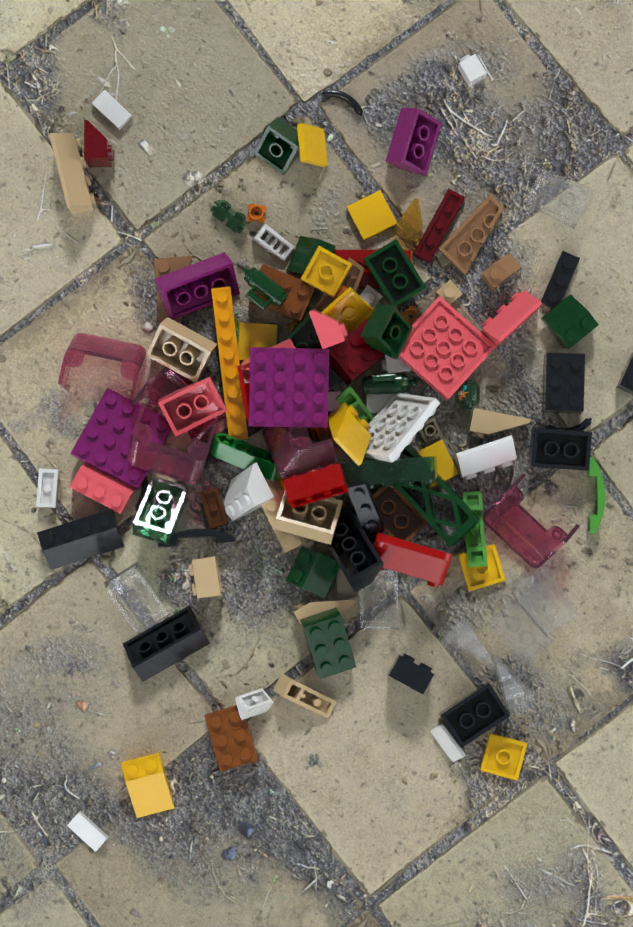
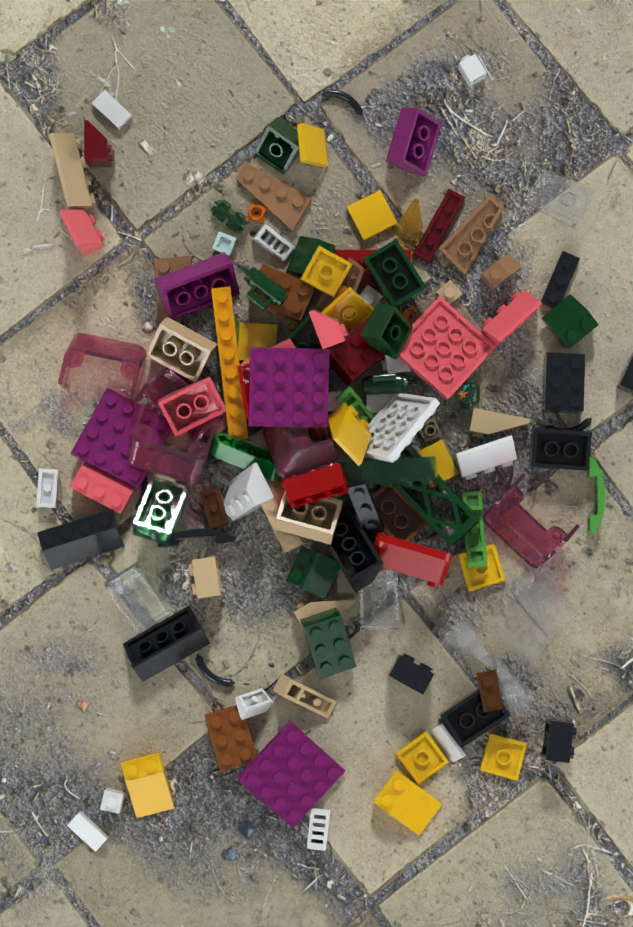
none -> coral slope [59,209,105,257]
none -> white brick [100,788,126,814]
none -> black piece [195,654,235,687]
none -> light aqua plate [212,232,237,257]
none -> medium nougat wing [236,163,311,232]
none -> magenta plate [237,720,345,828]
none -> white slope [307,808,330,851]
none -> yellow slope [373,769,442,835]
none -> yellow tile [395,730,449,785]
none -> reddish brown plate [476,670,503,712]
none -> black brick [542,718,577,763]

